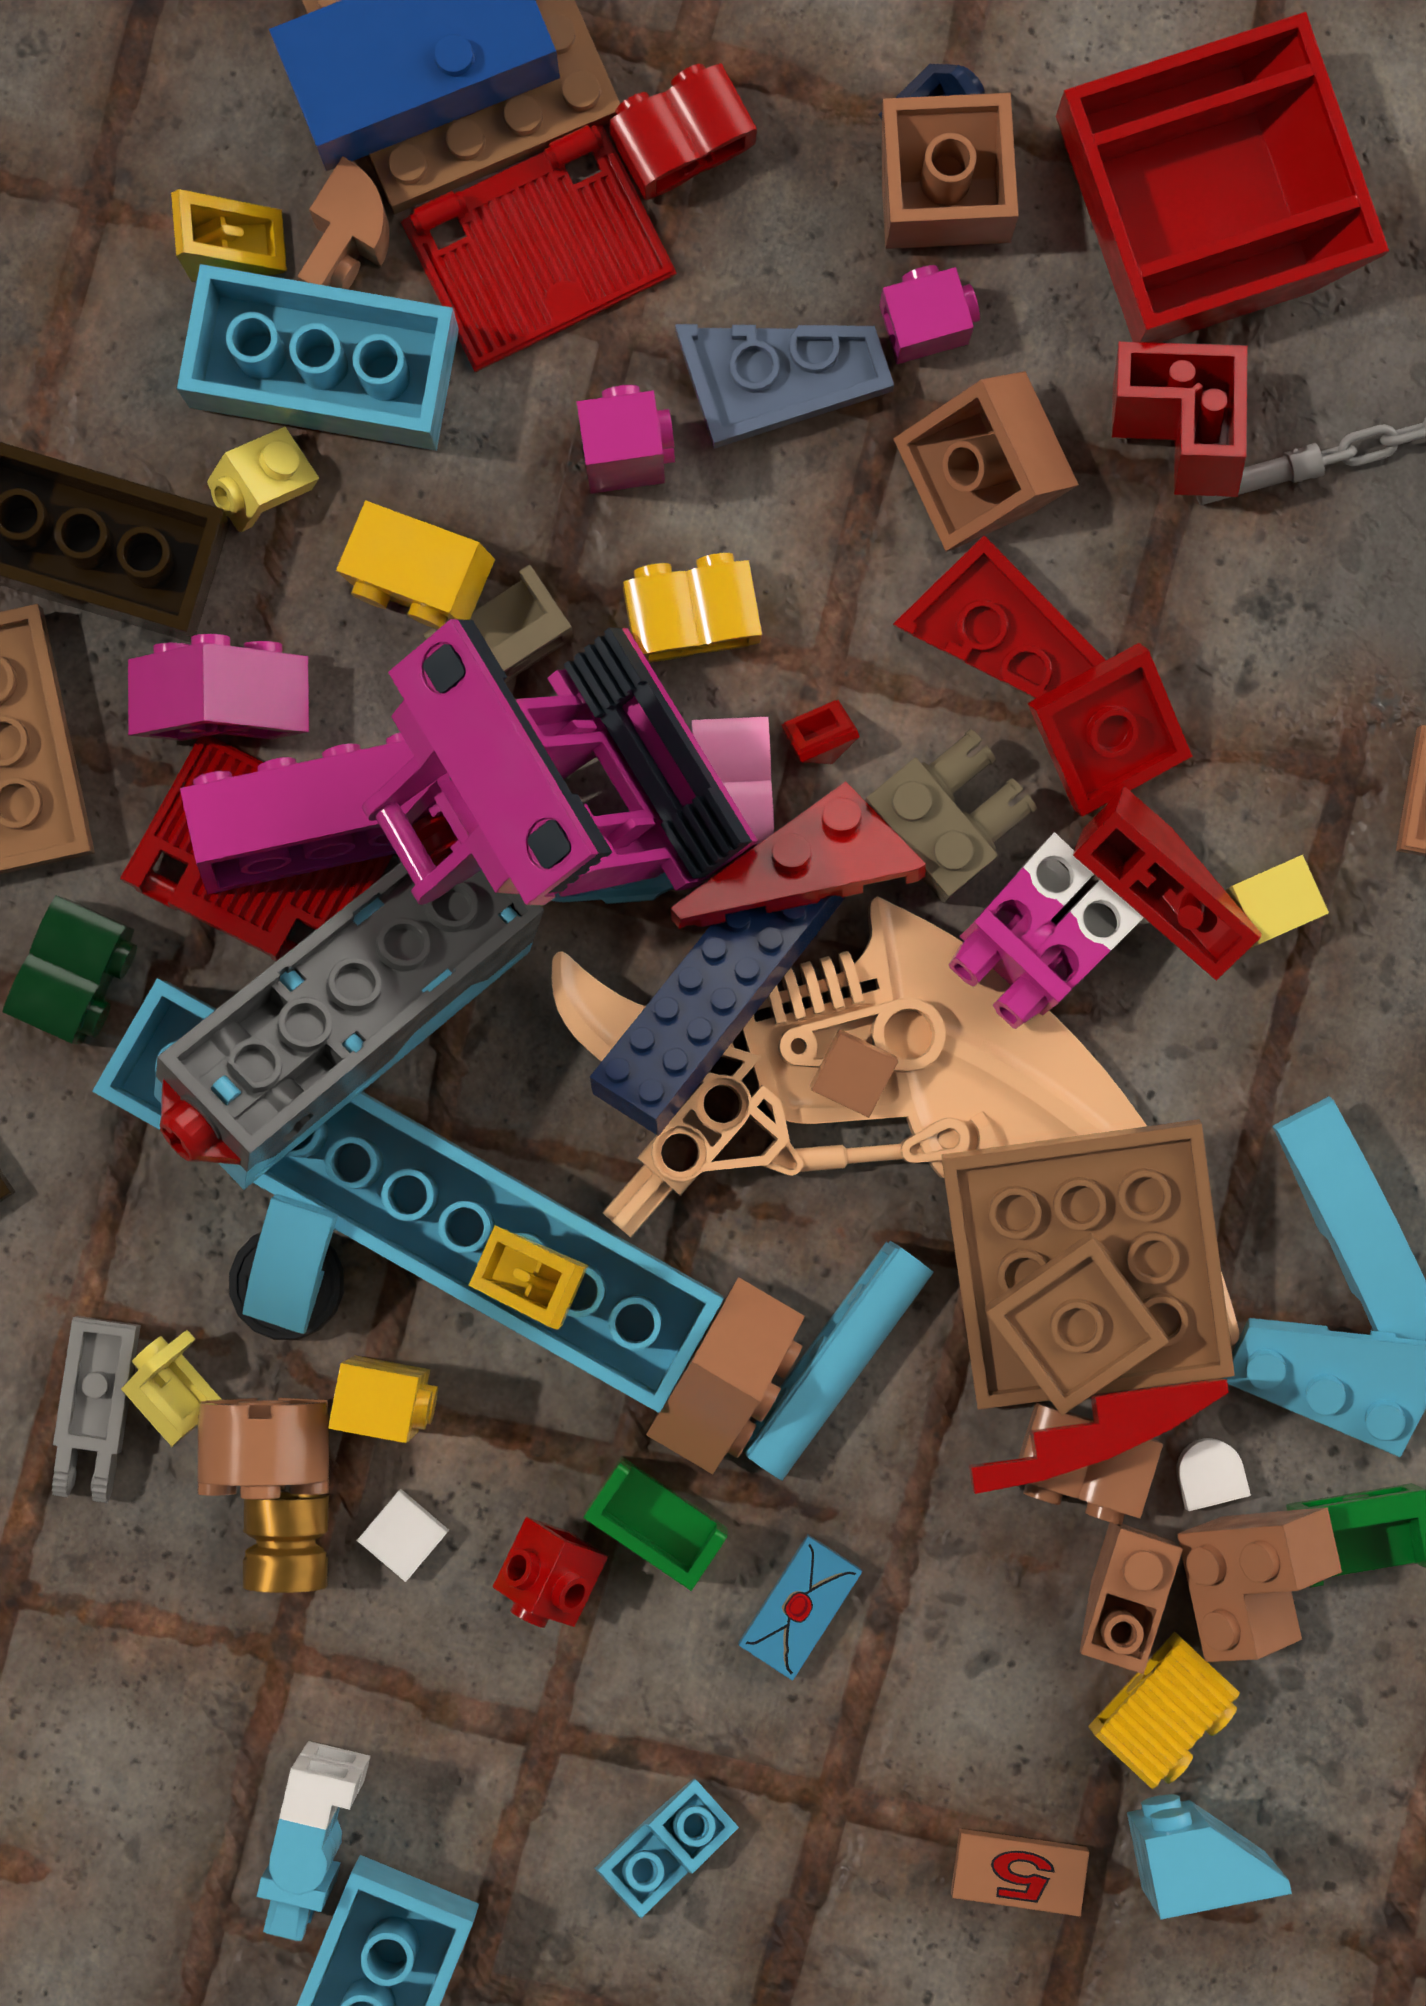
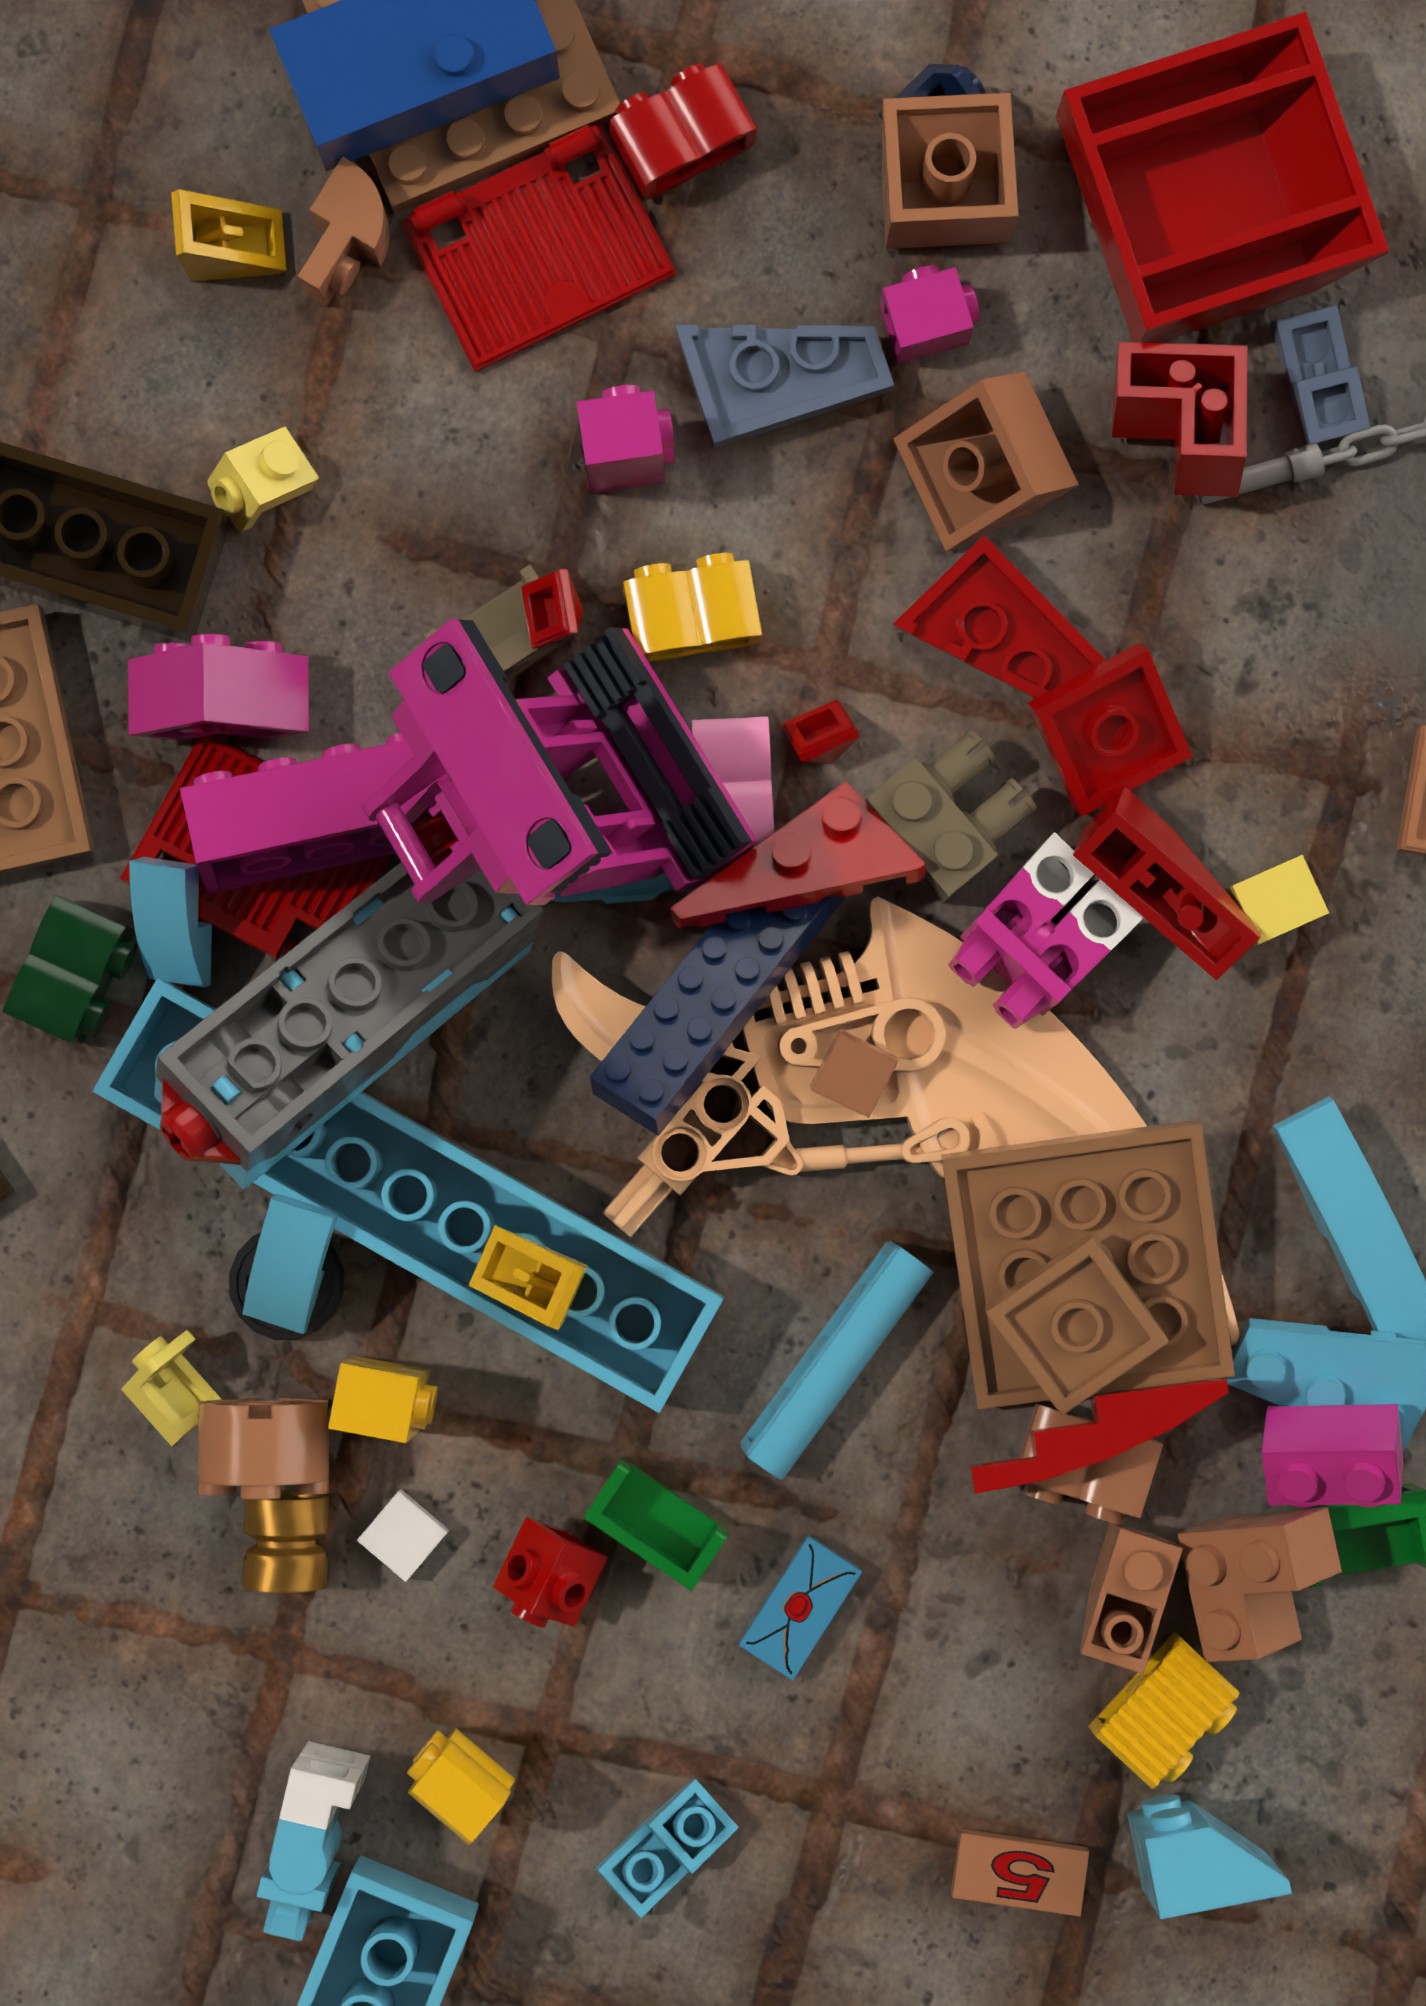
light grey hinge [52,1316,141,1503] -> none
medium azure brick [177,264,459,451] -> none
yellow brick [336,500,495,629] -> none
nougat brick [646,1277,805,1474] -> none
white tile [1176,1438,1251,1511] -> none
none -> medium azure slope [129,857,212,988]
none -> yellow brick [406,1728,515,1845]
none -> red slope [521,569,583,649]
none -> dark pink brick [1262,1404,1403,1508]
none -> sand blue slope [1271,305,1371,445]

